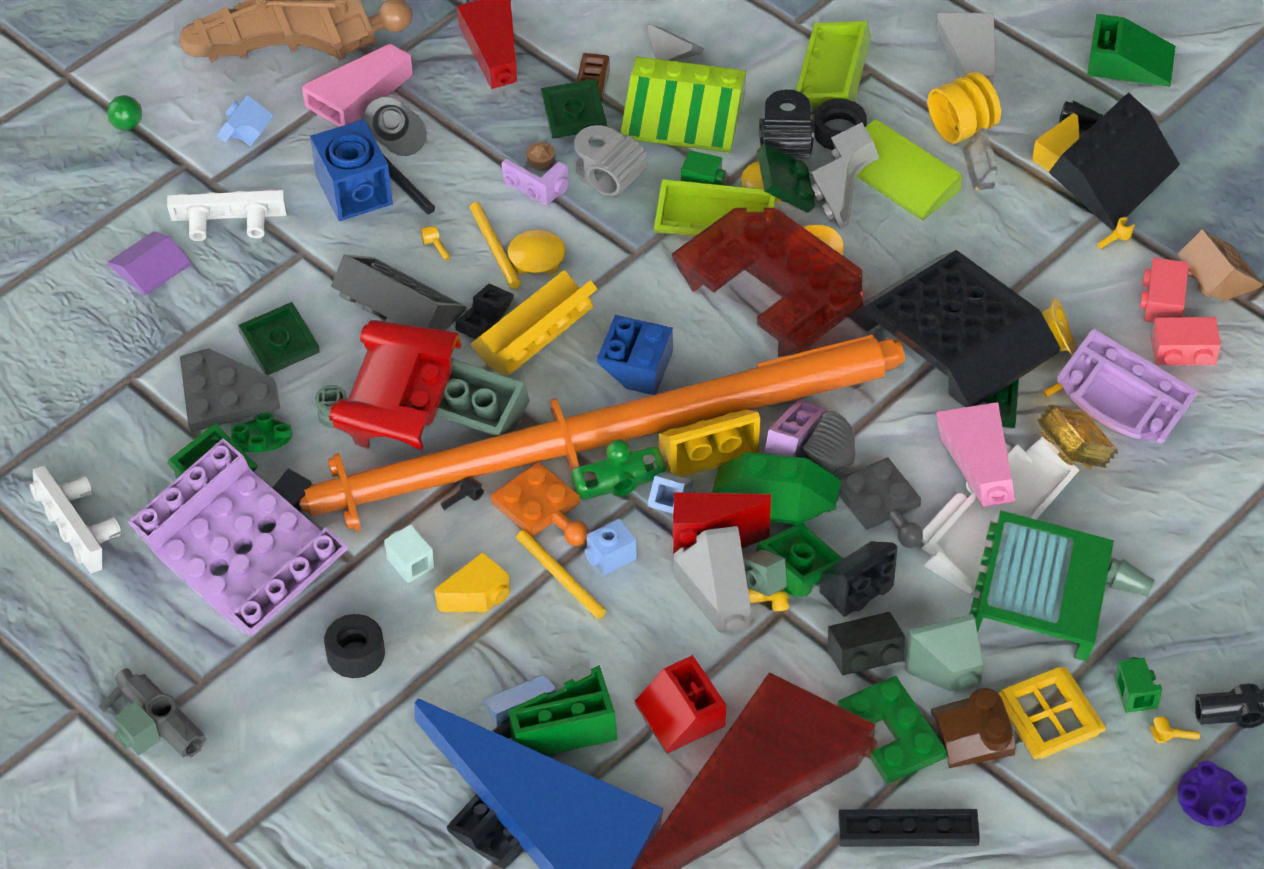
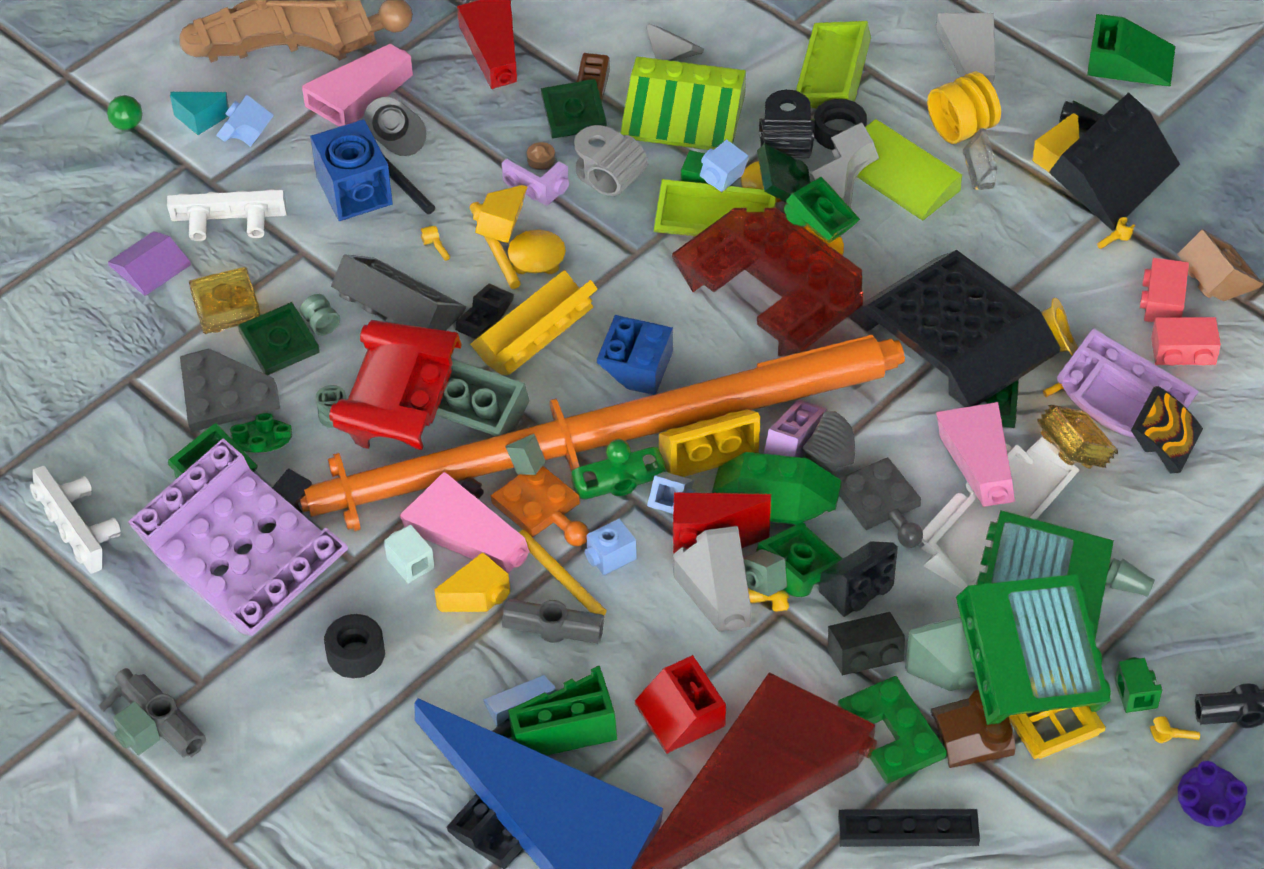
none -> teal slope [170,92,229,135]
none -> clear yellow brick [189,267,261,334]
none -> sand green wheel [300,294,340,336]
none -> bright pink slope [400,472,530,573]
none -> yellow slope [473,185,527,243]
none -> dark grey piece [502,599,604,644]
none -> sand green slope [505,434,546,475]
none -> light blue brick [700,139,749,192]
none -> green slope [784,176,860,243]
none -> panel [956,574,1111,725]
none -> slope [1131,386,1203,474]

